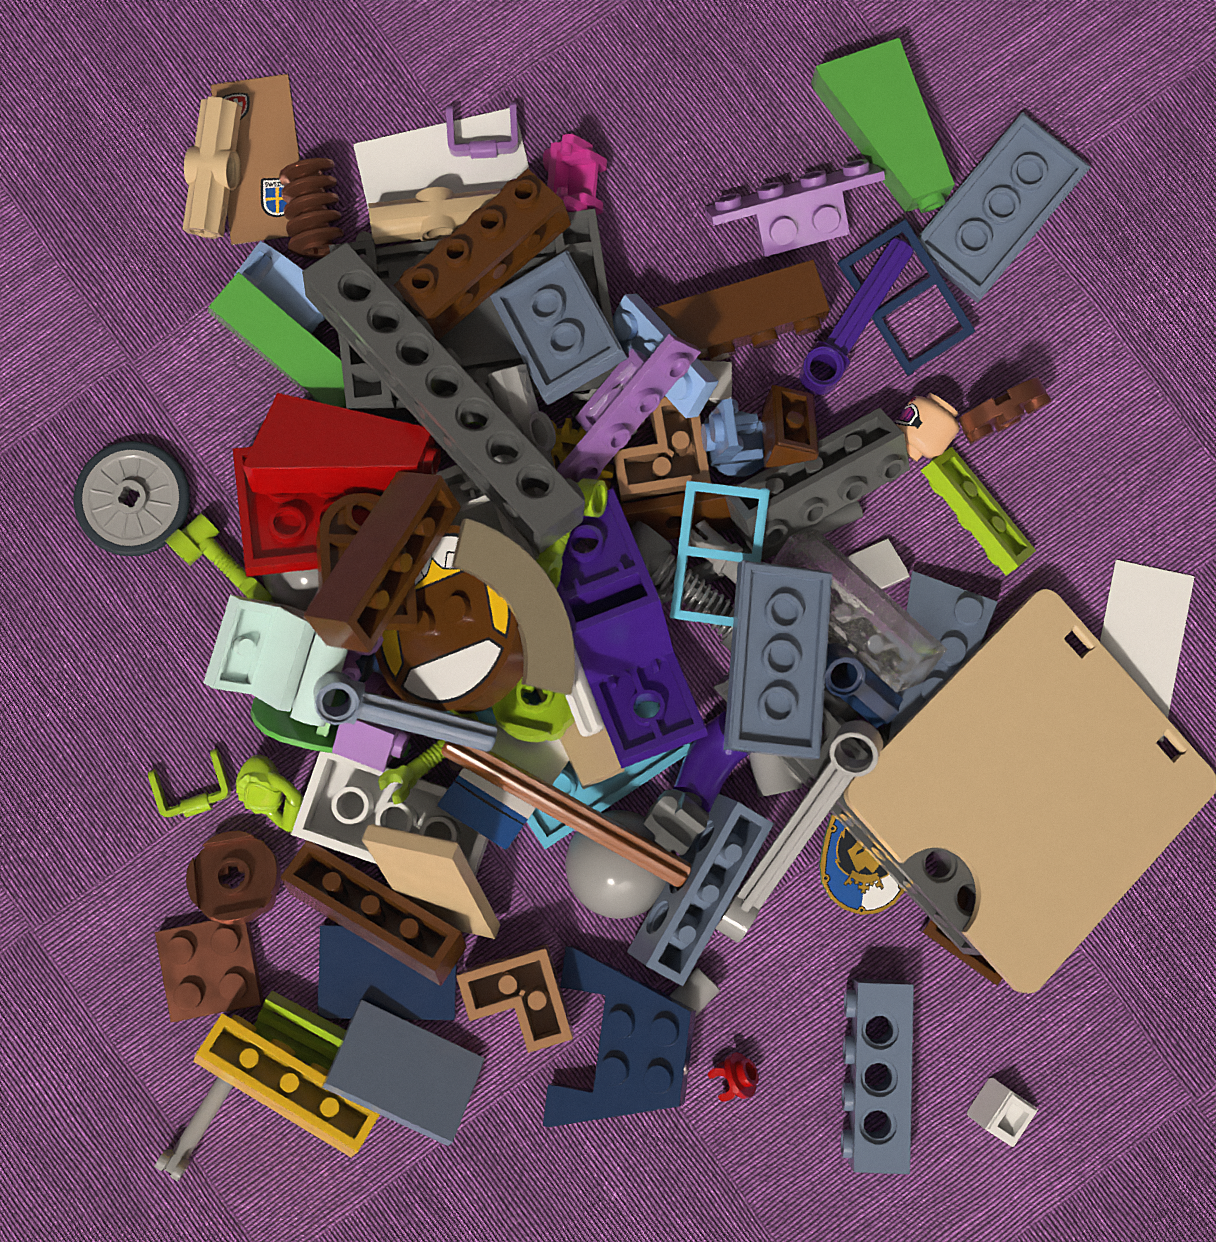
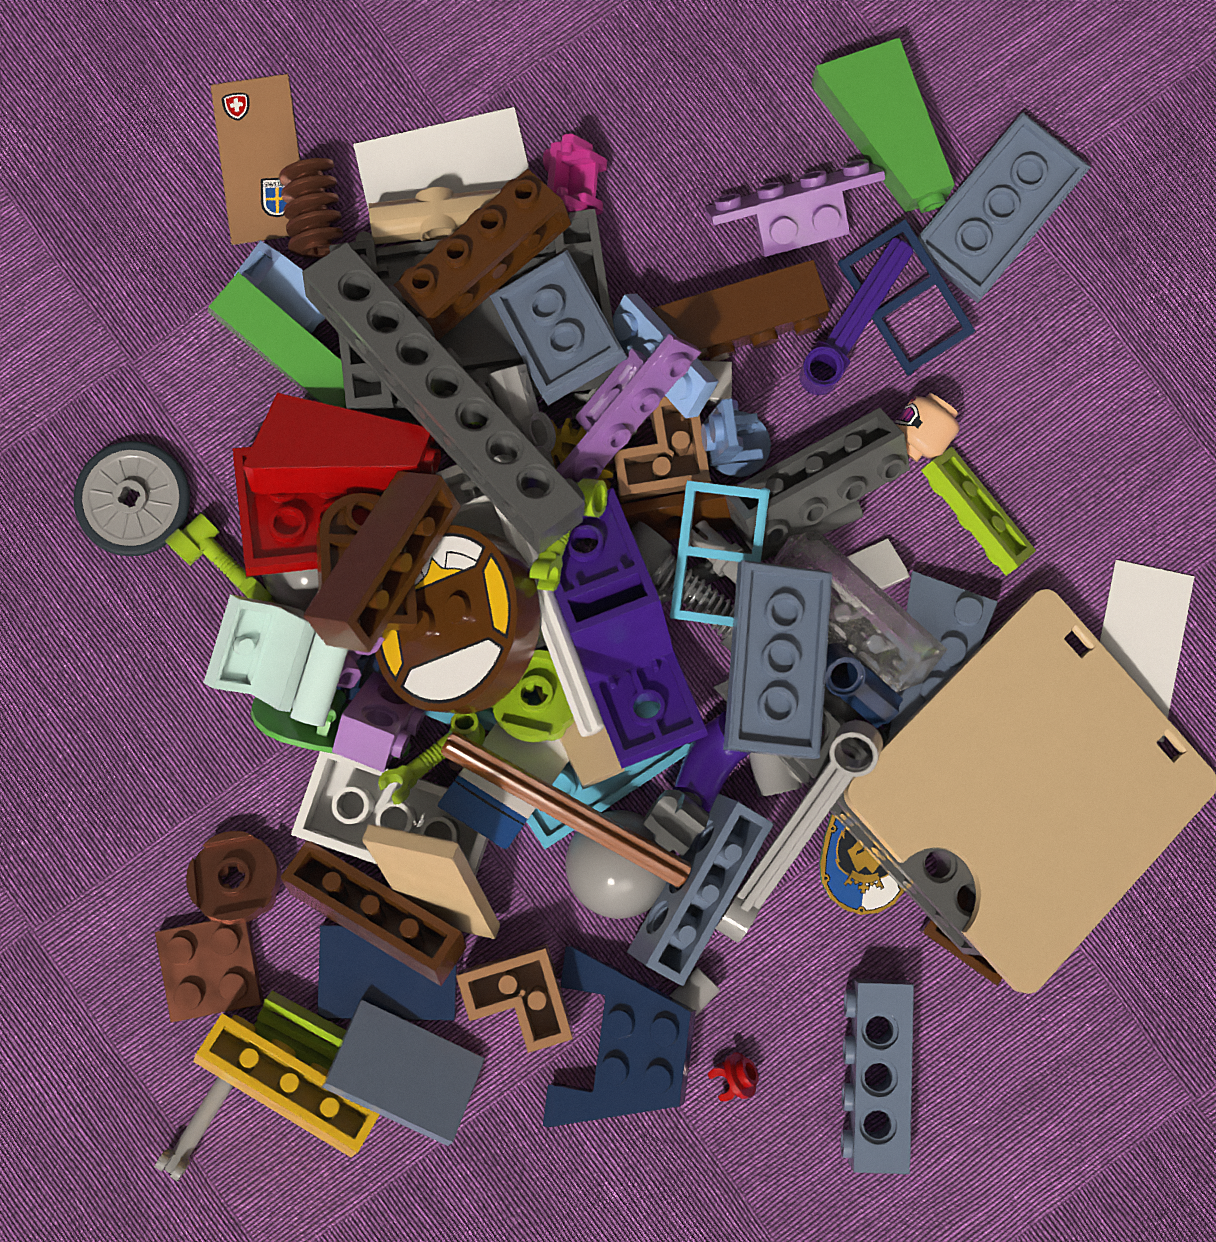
lime piece [148,748,231,818] -> none
tan piece [182,96,242,239] -> none
lime piece [236,755,304,832] -> none
sand blue axle [313,671,497,752] -> none
medium lavender piece [446,102,519,159] -> none
dark tan tile [451,518,575,695] -> none
reddish brown slope [762,385,819,468] -> none
copper plate [959,377,1052,444] -> none
white slope [967,1078,1038,1147] -> none

